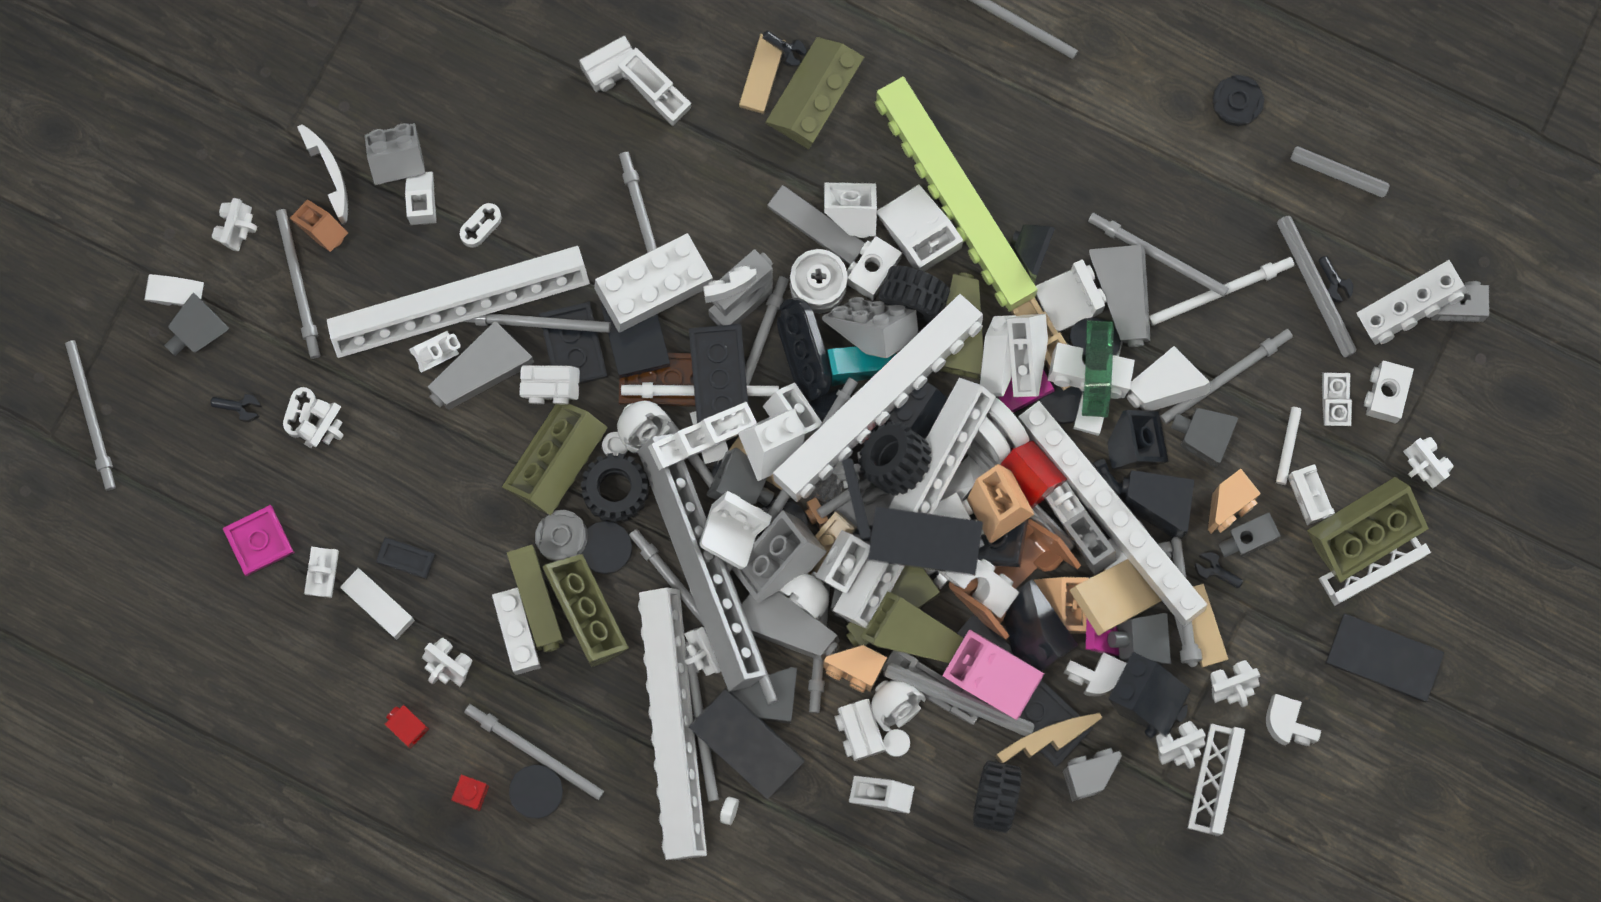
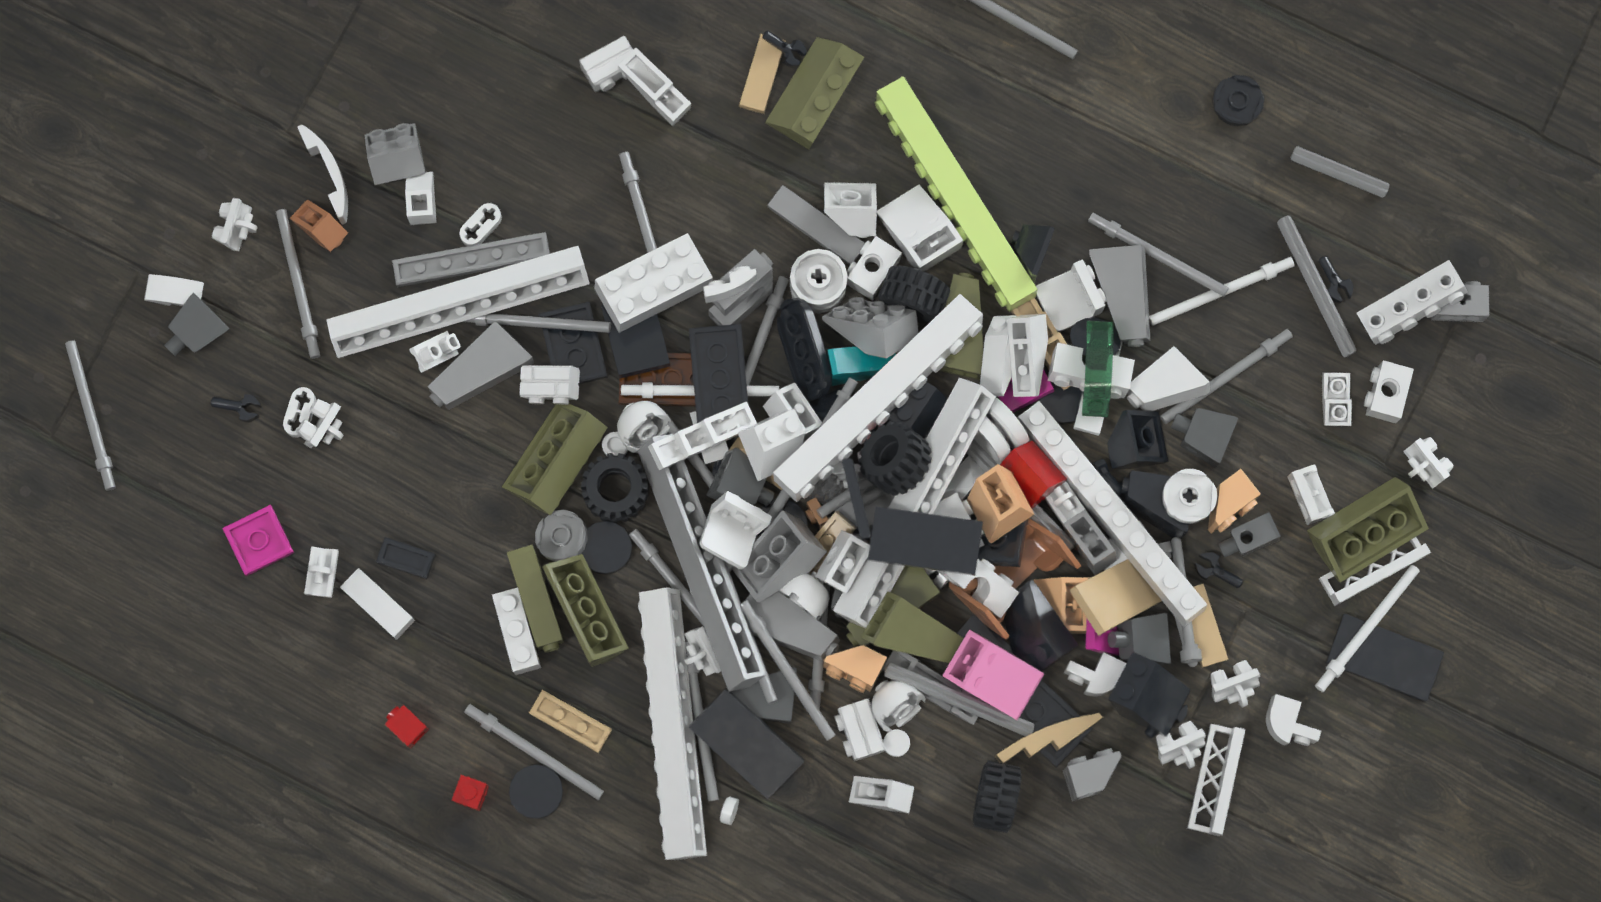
white hips [422,638,472,687] -> none
white bar [1276,407,1302,485] -> none
none -> light grey tile [392,232,550,287]
none -> tan tile [529,690,612,753]
none -> light grey bar [740,600,835,741]
none -> white plate [1162,469,1217,523]
none -> white bar [1315,565,1420,692]

